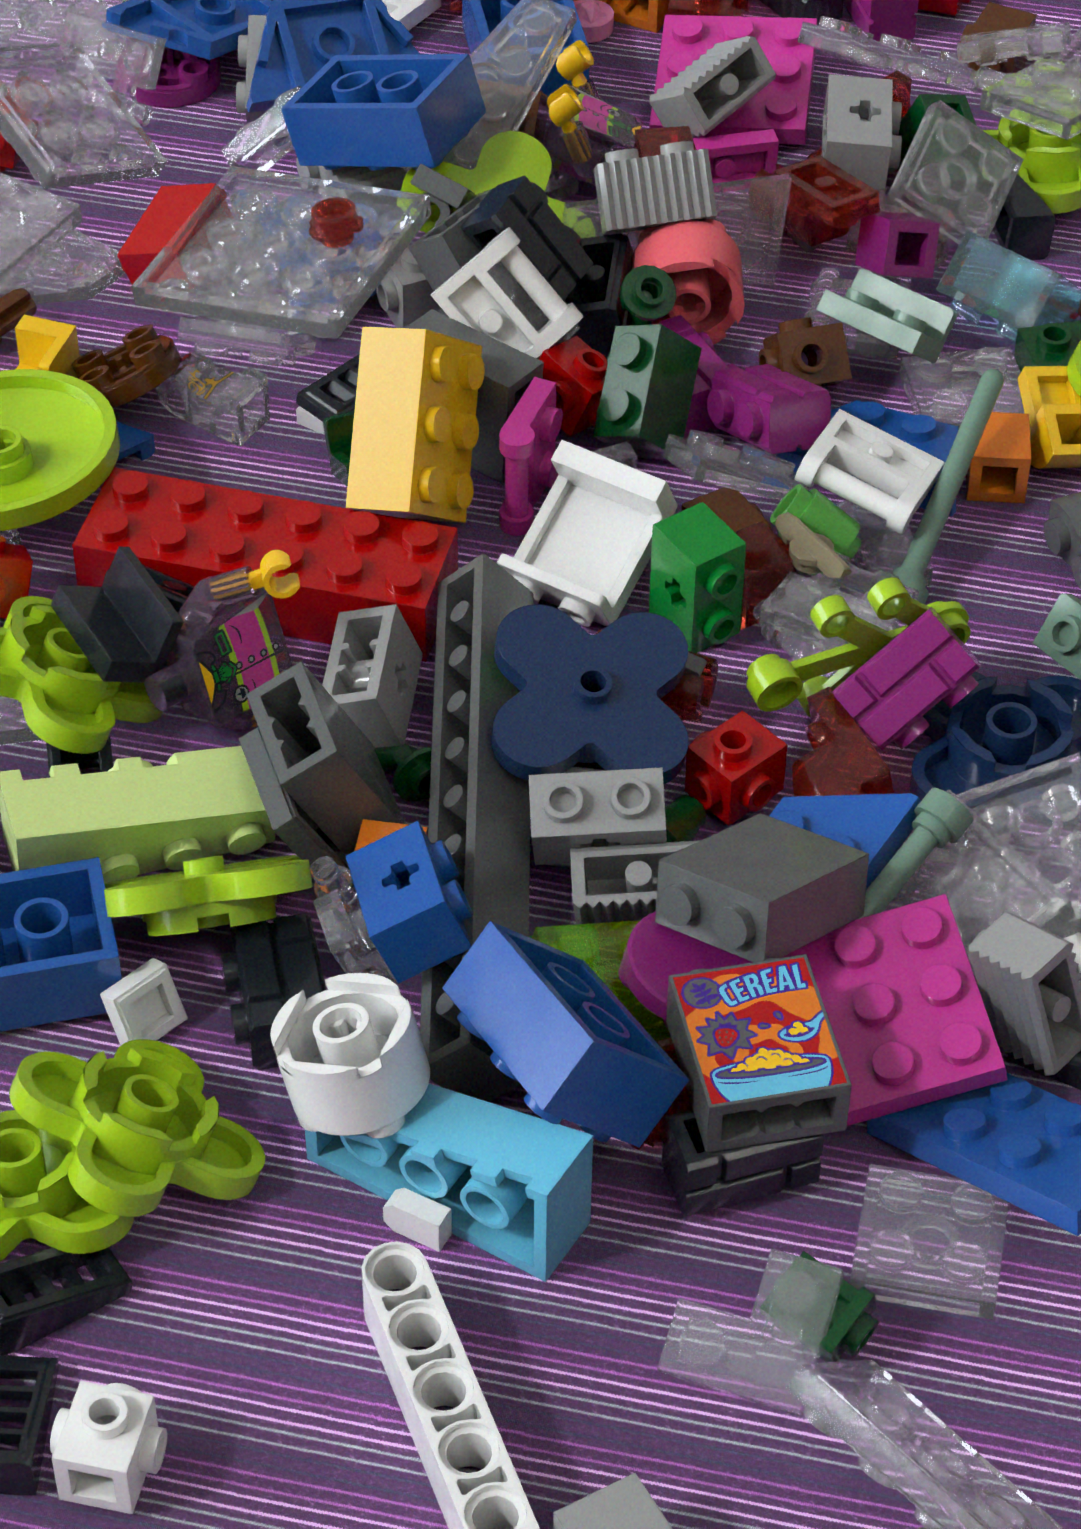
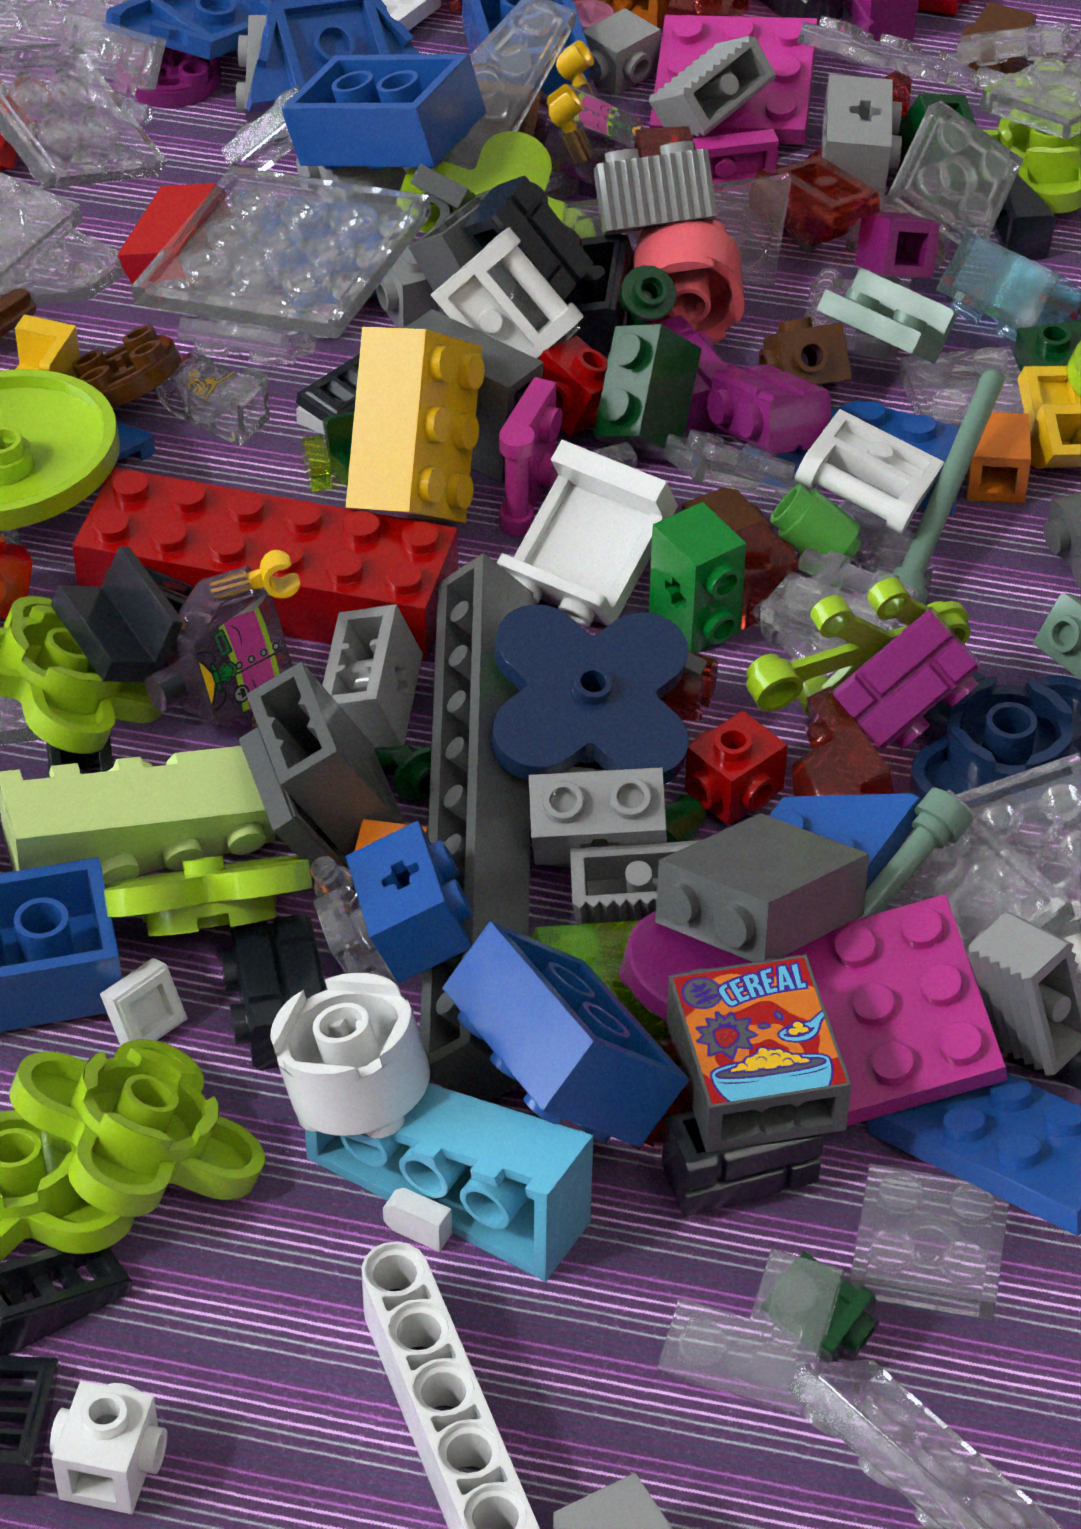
clear red plate [309,197,364,248] -> none
dark tan piece [775,512,852,578] -> none
none -> clear neon green piece [301,435,332,492]
none -> light grey brick [583,8,661,96]

